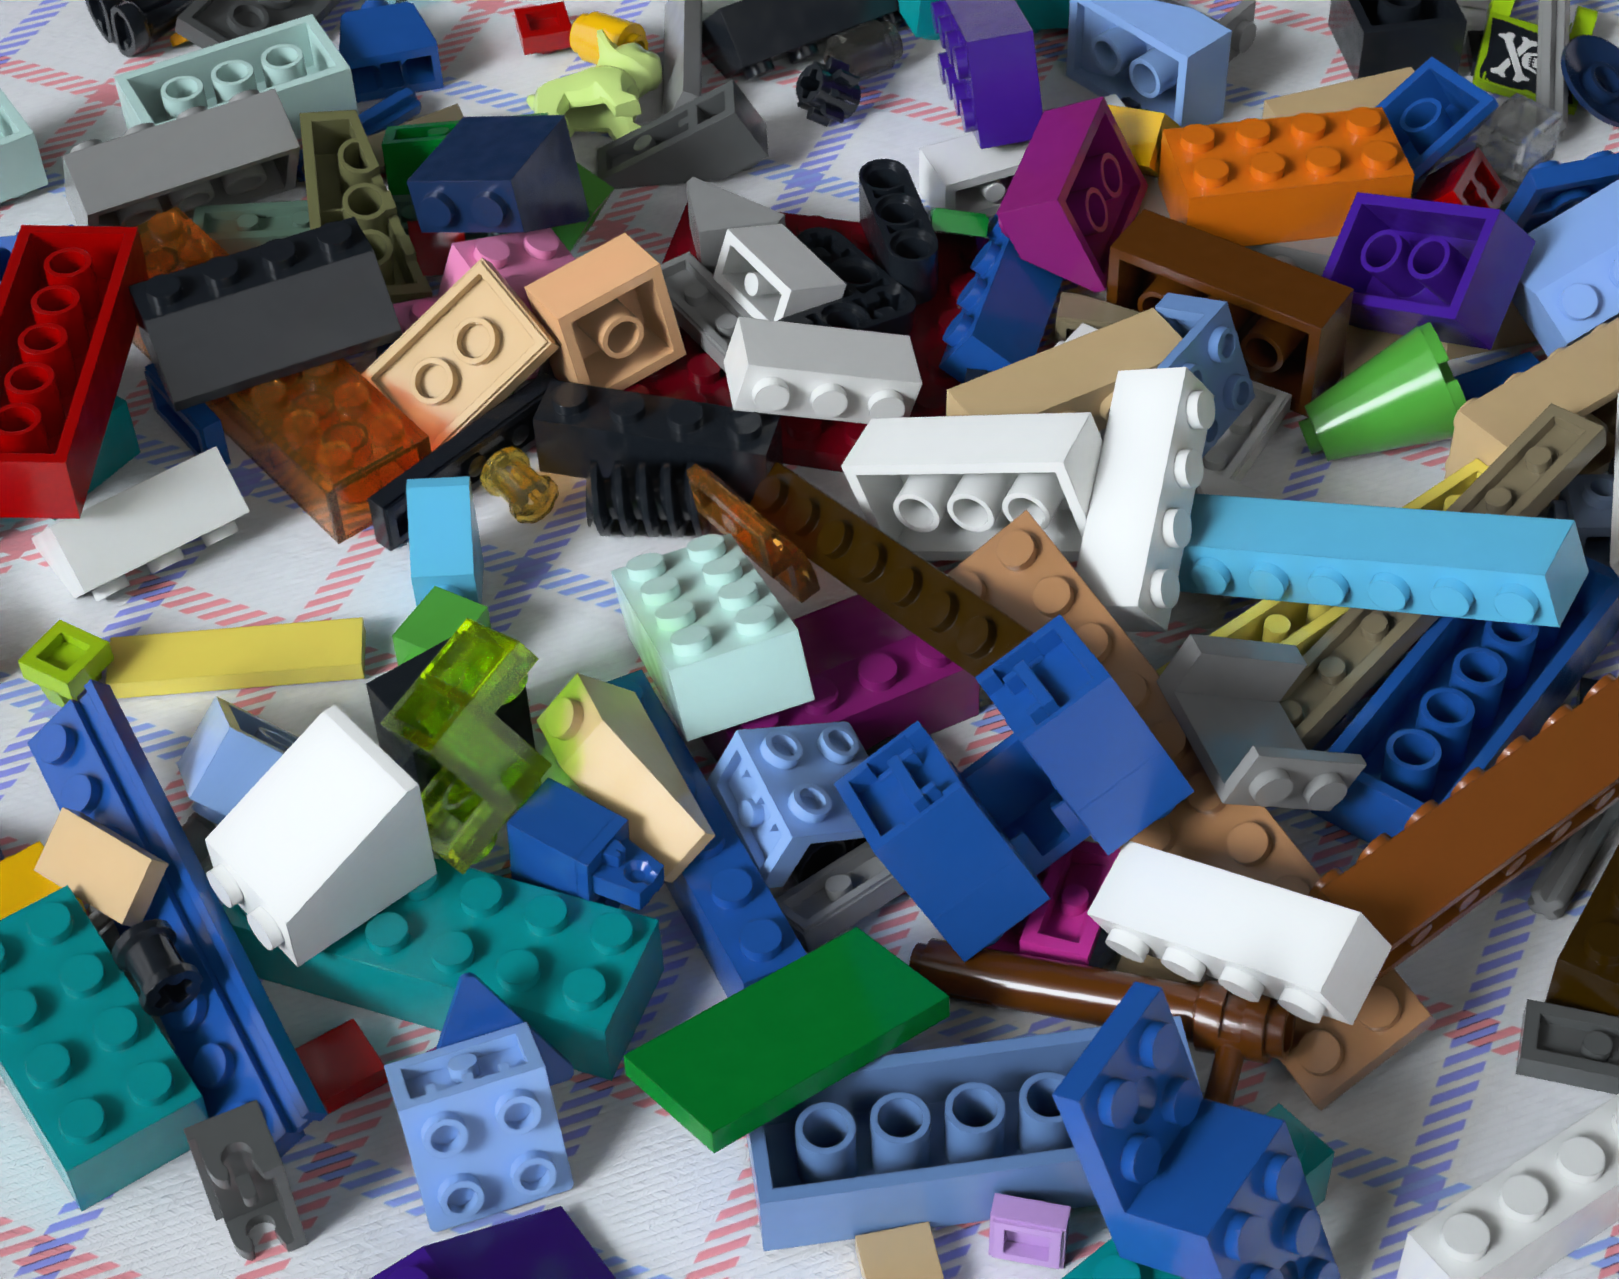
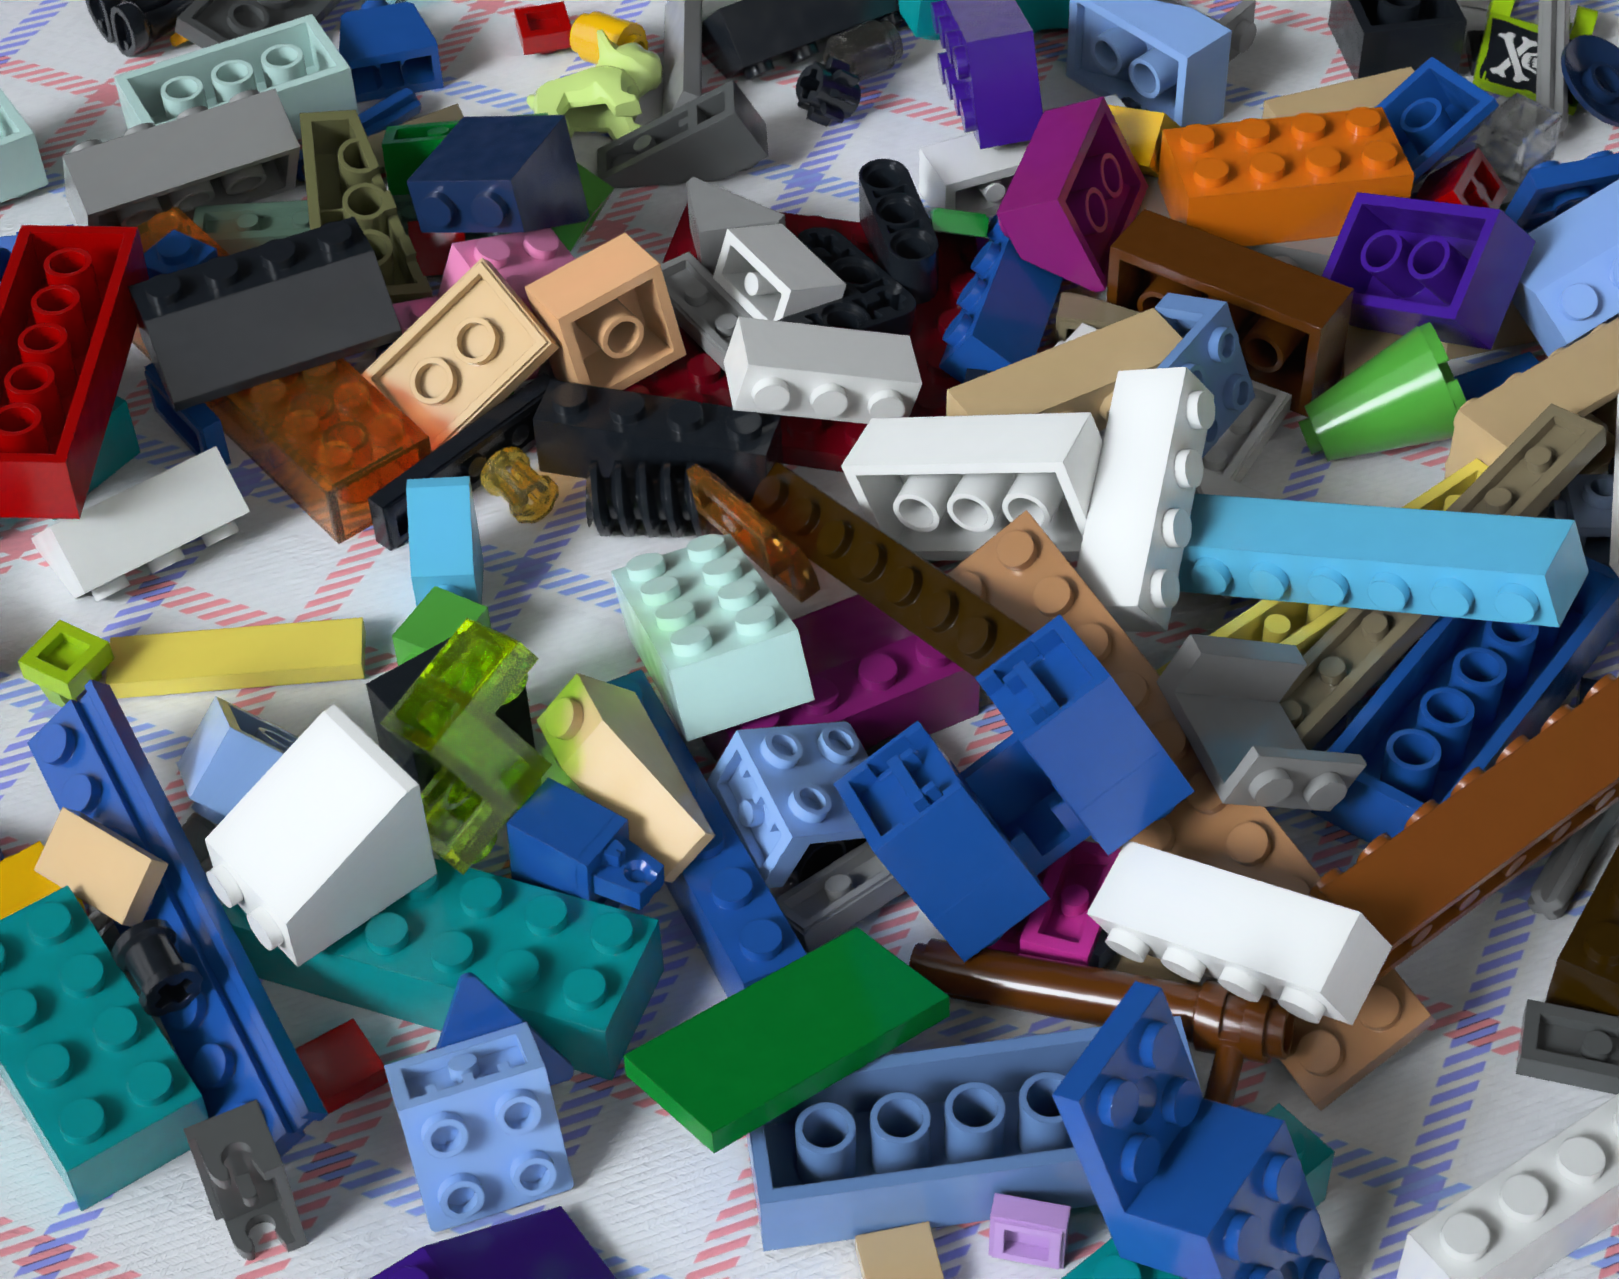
none -> blue plate [144,229,218,279]

